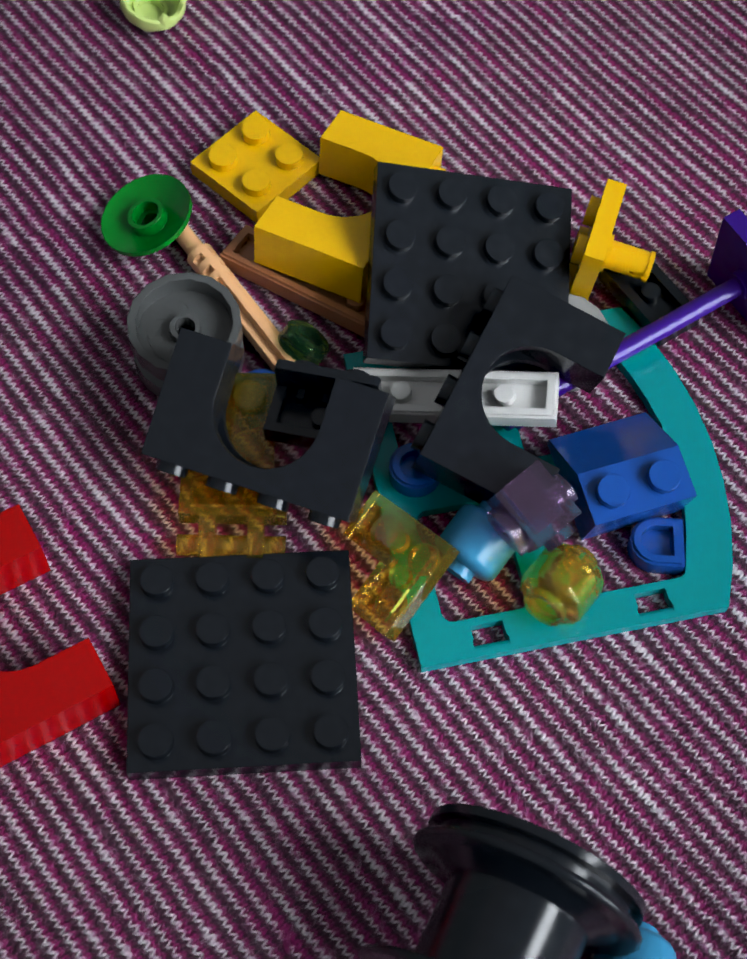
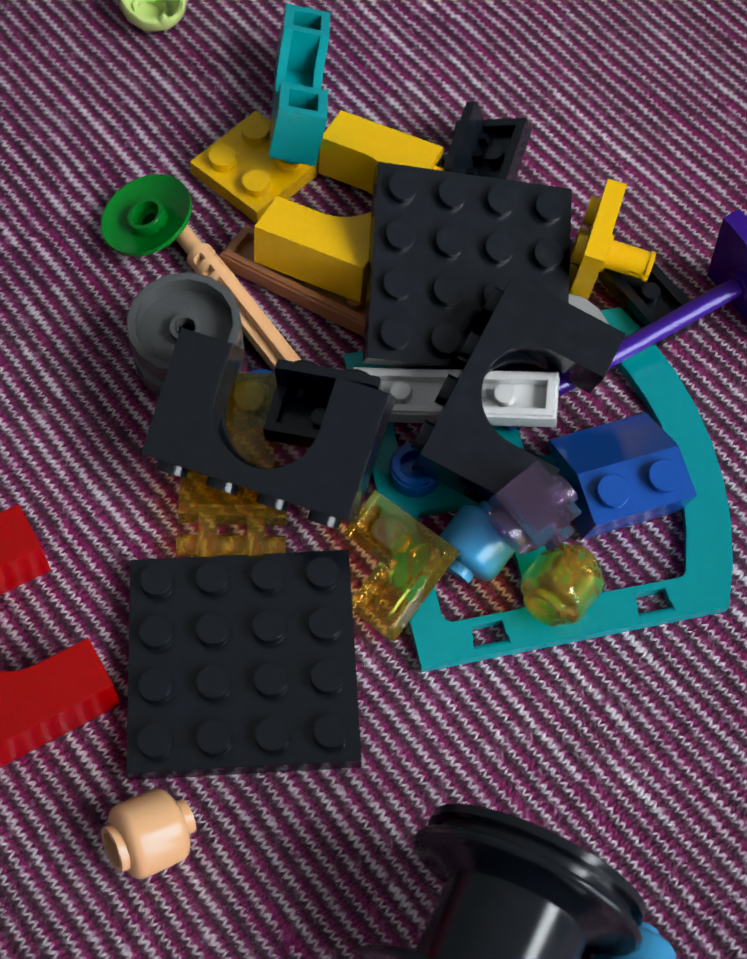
clear green tile [278,320,330,366] -> none
blue tile [627,517,685,575] -> none
none -> light nougat head [101,788,196,880]
none -> teal arch [268,3,330,166]
none -> black bracket [442,101,532,181]

